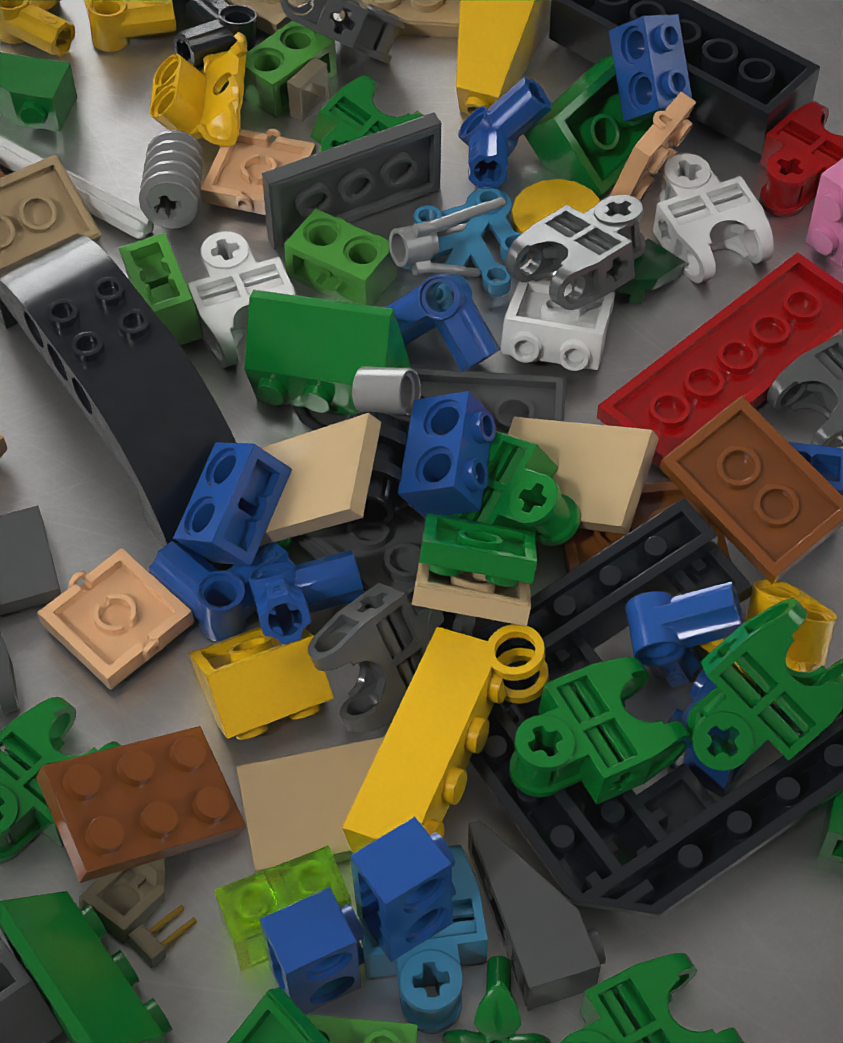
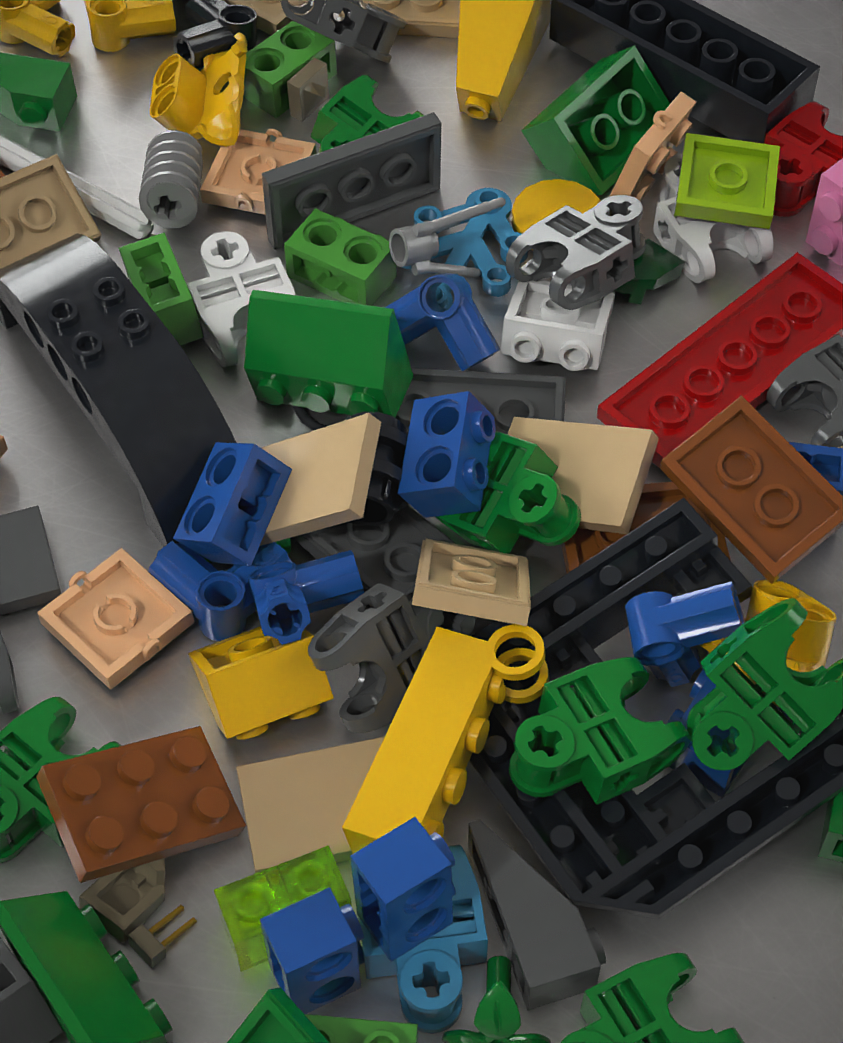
light grey piece [352,366,421,432] -> none
green plate [419,512,537,587] -> none
blue piece [458,77,551,189] -> none
blue brick [609,14,692,121] -> none
none -> lime plate [674,133,780,229]

